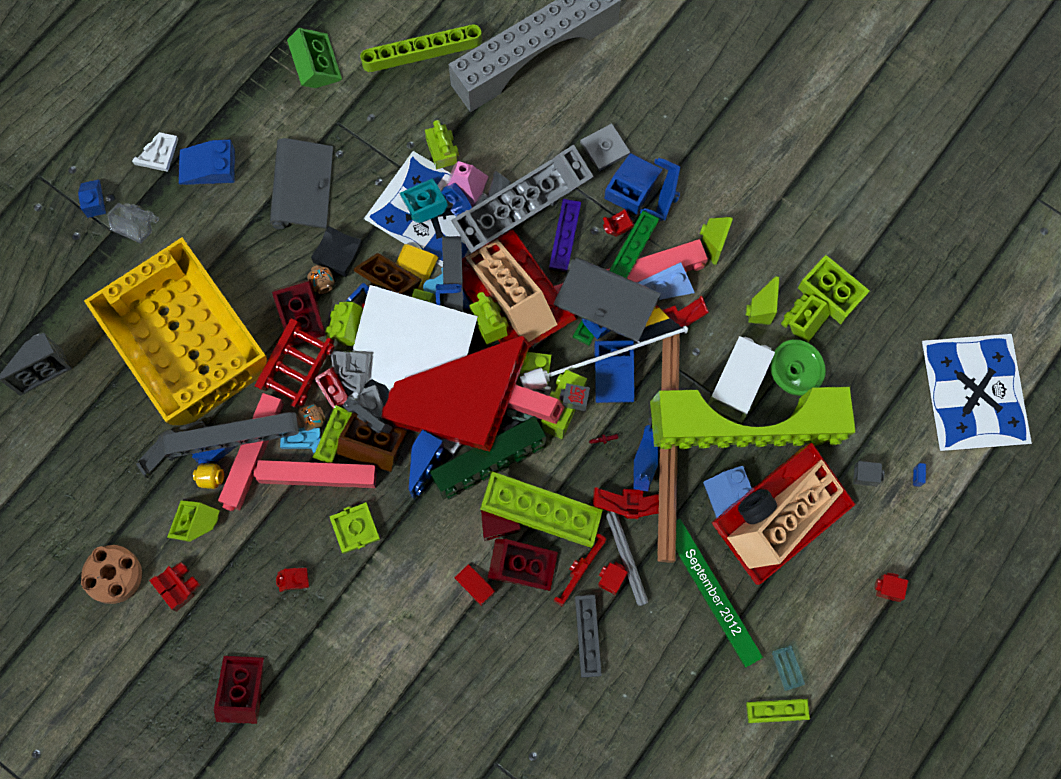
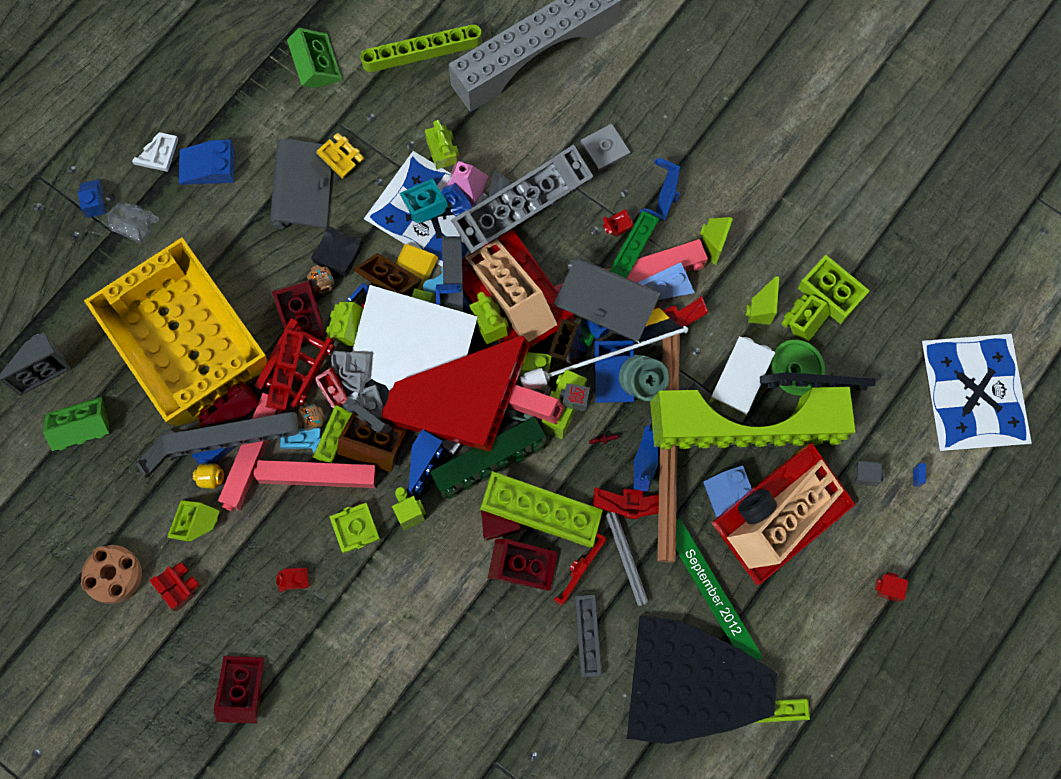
red slope [454,564,496,606] -> none
dark purple plate [549,199,581,273] -> none
red brick [598,562,628,596] -> none
blue slope [604,153,663,215] -> none
clear light blue tile [771,646,805,691] -> none
none -> bright green slope [43,397,110,451]
none -> dark red slope [198,381,259,427]
none -> red slope [265,329,304,411]
none -> yellow plate [316,133,364,179]
none -> lime brick [392,487,426,531]
none -> dark brown slope [549,319,587,370]
none -> sand green wheel [619,355,669,401]
none -> black wing [627,616,778,744]
none -> black wing [760,372,875,391]

